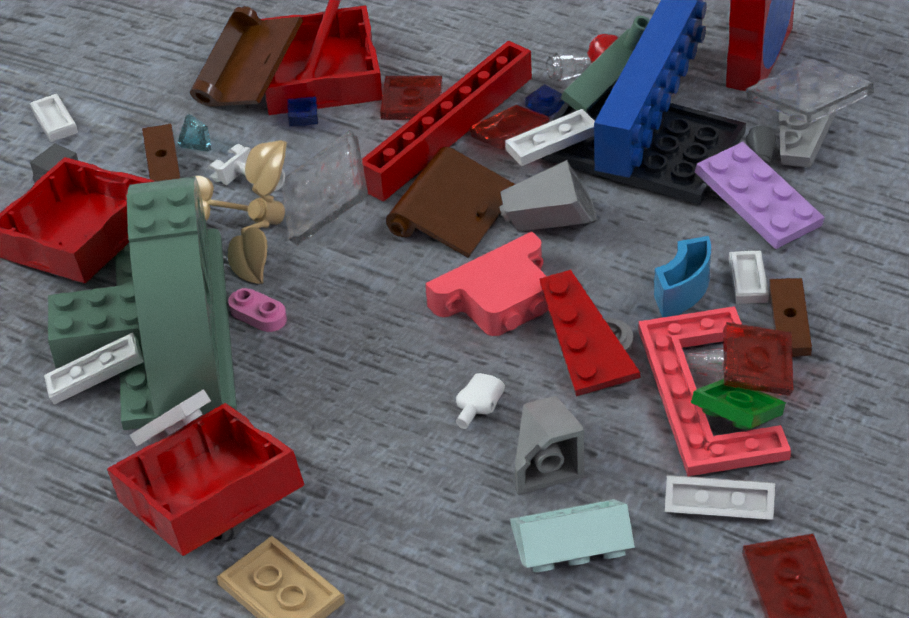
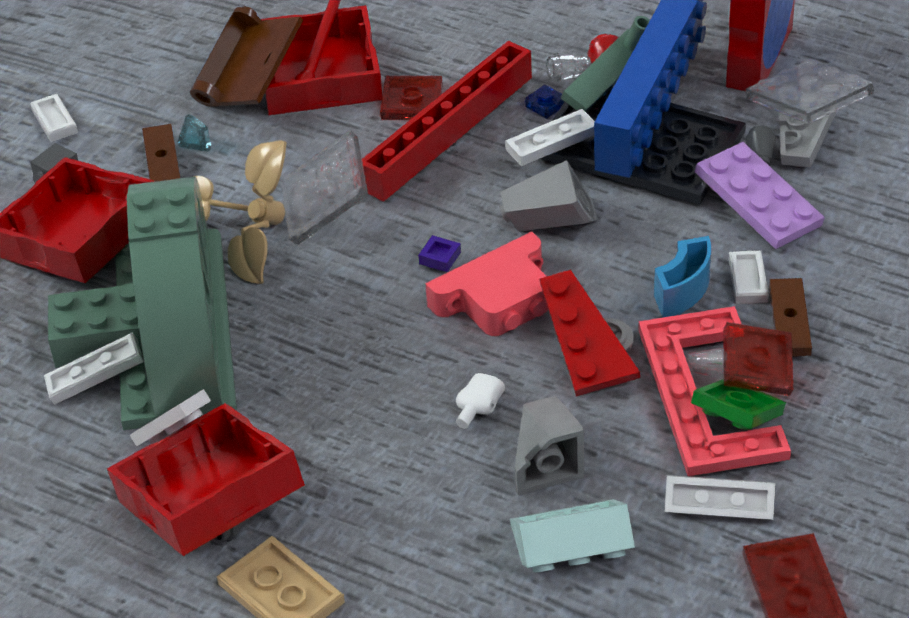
white bar [207,144,285,191] -> none
bright pink plate [228,288,287,332] -> none
clear blue plate [287,97,318,127] -> none
reddish brown door [386,147,516,258] -> none
clear red tile [469,105,550,150] -> none
none -> dark purple plate [418,235,461,272]

